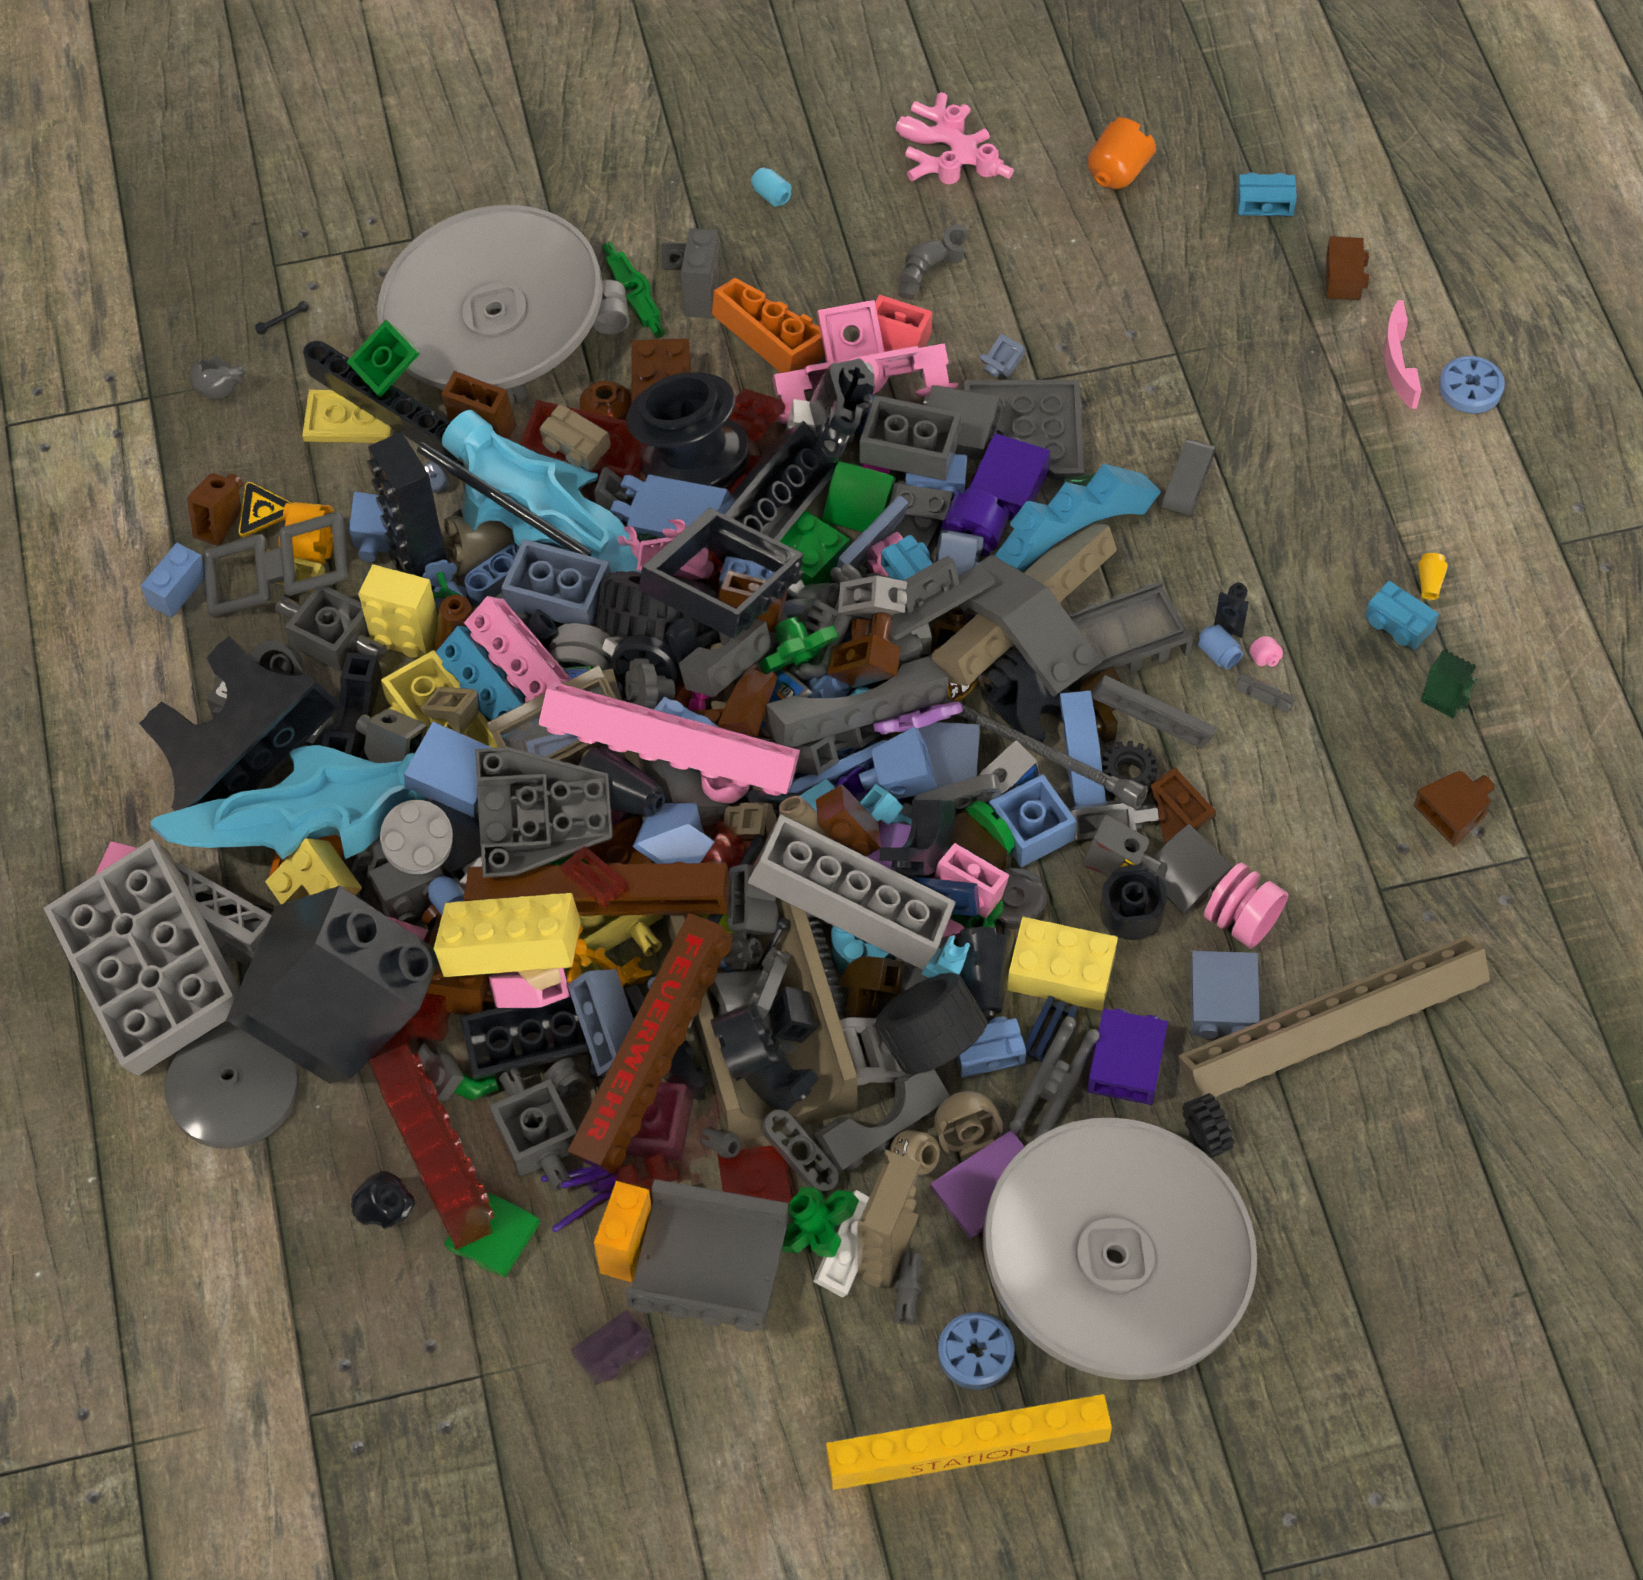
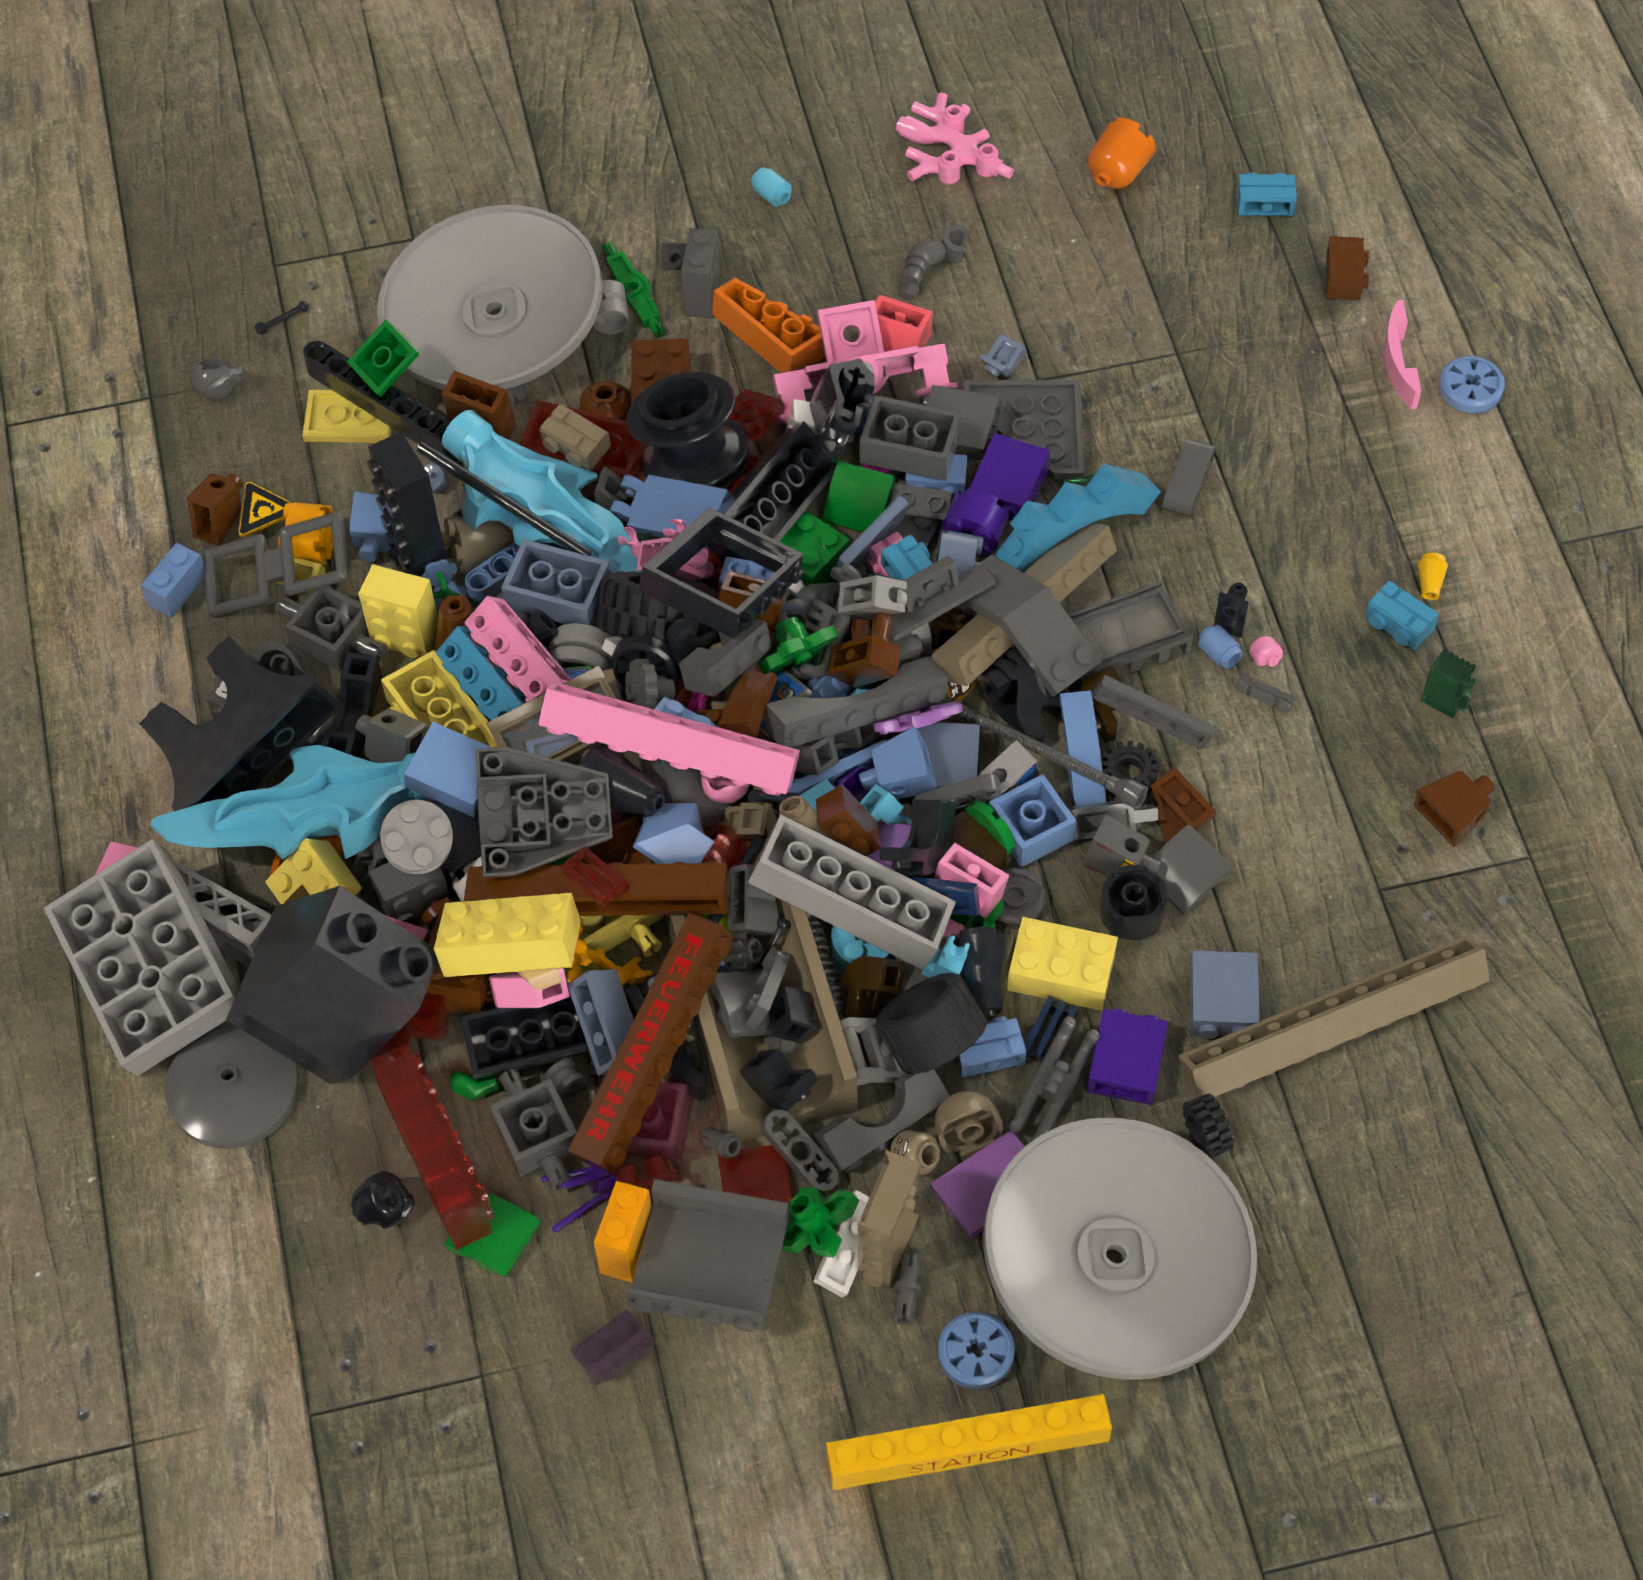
dark grey plate [416,1044,463,1101] -> none
dark tan slope [420,687,478,734] -> none
medium blue brick [428,876,465,915] -> none
black brick [710,1002,780,1081] -> none
bright pink wheel [1204,862,1289,949] -> none

